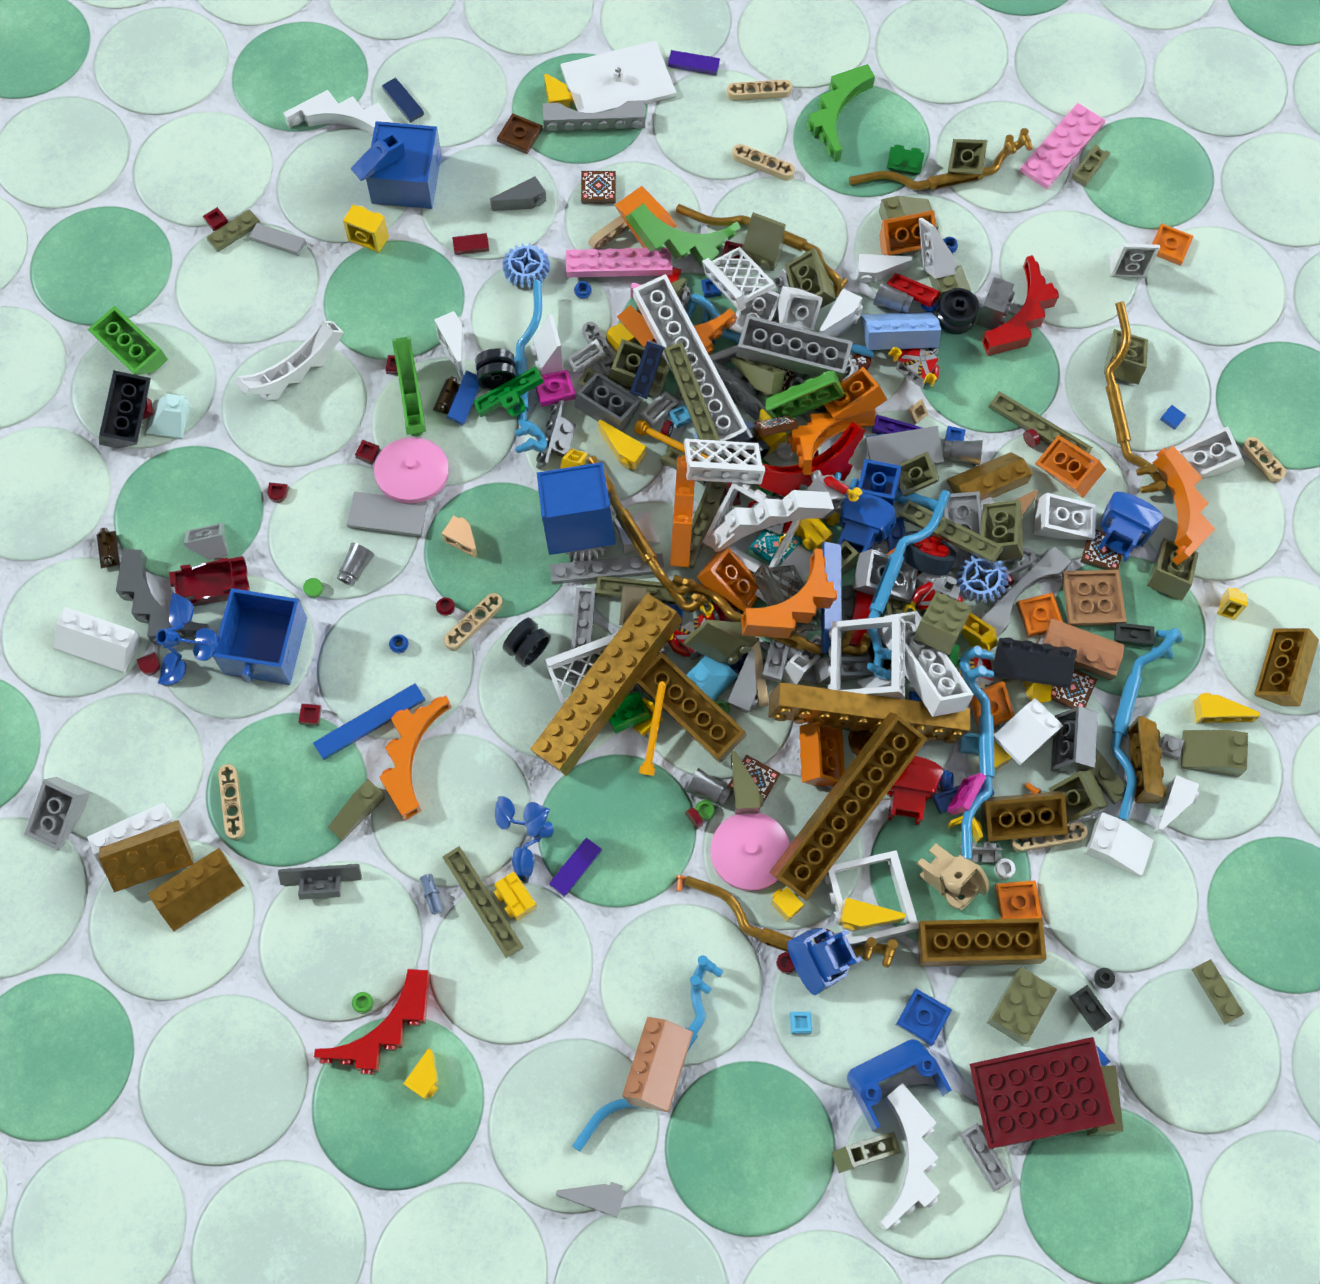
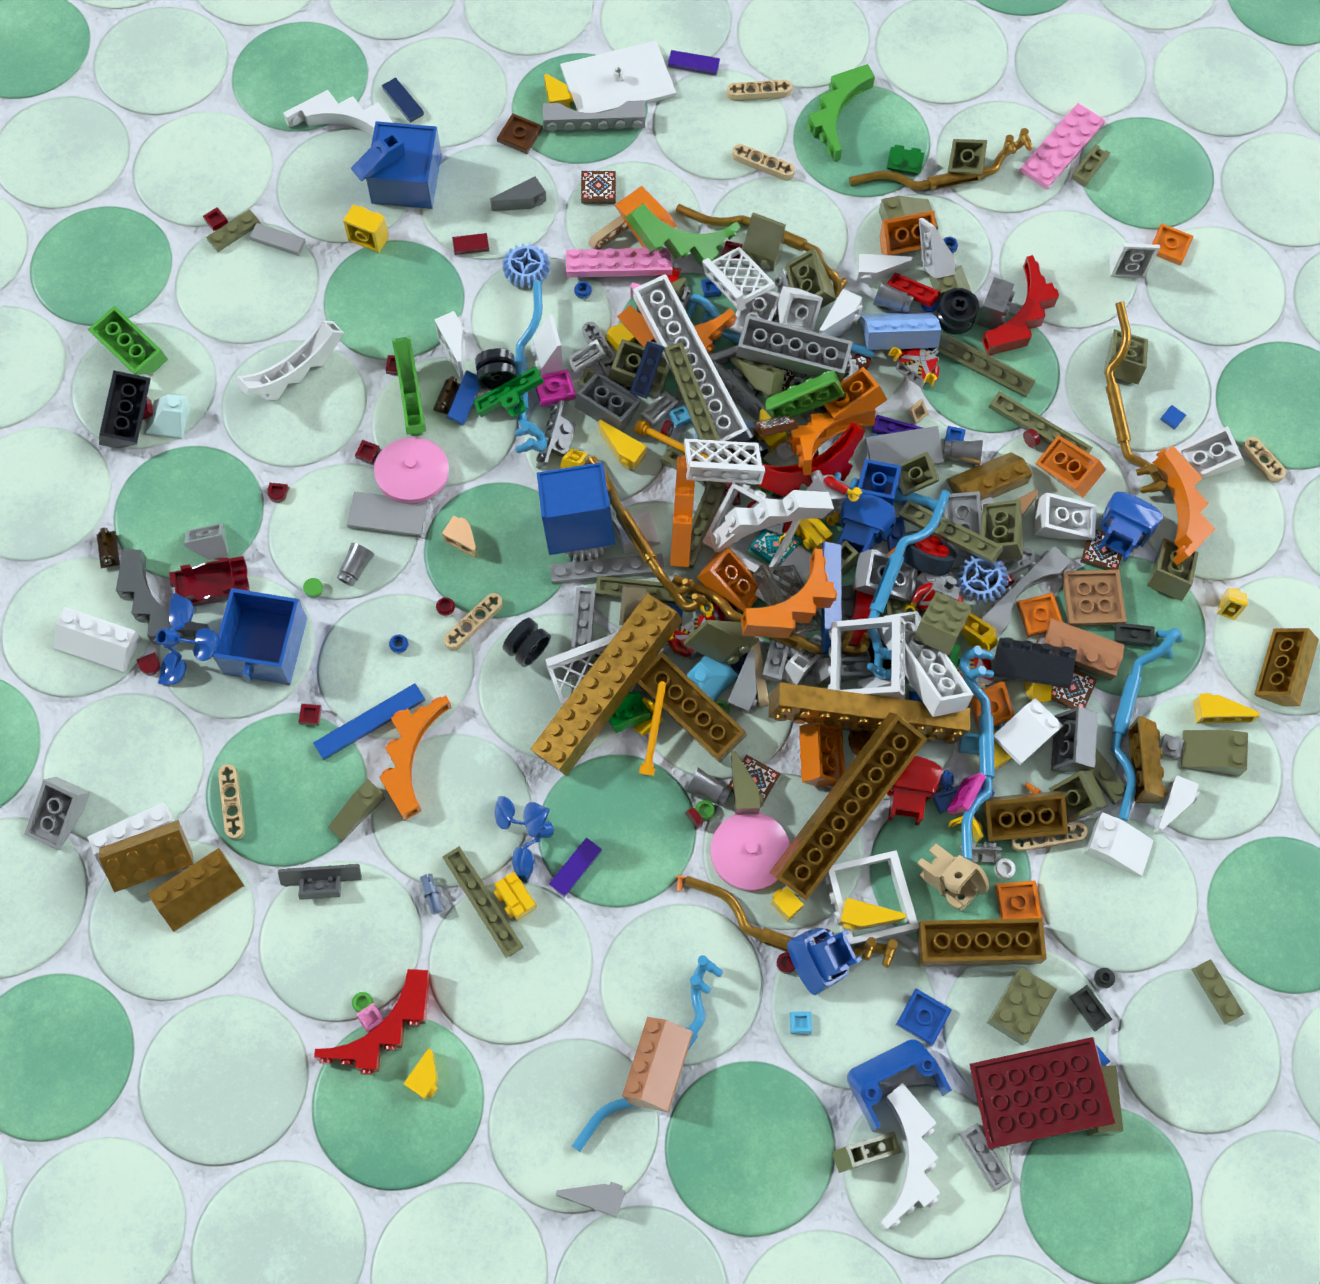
none -> bright pink tile [356,1002,384,1033]
none -> olive plate [938,331,1036,397]

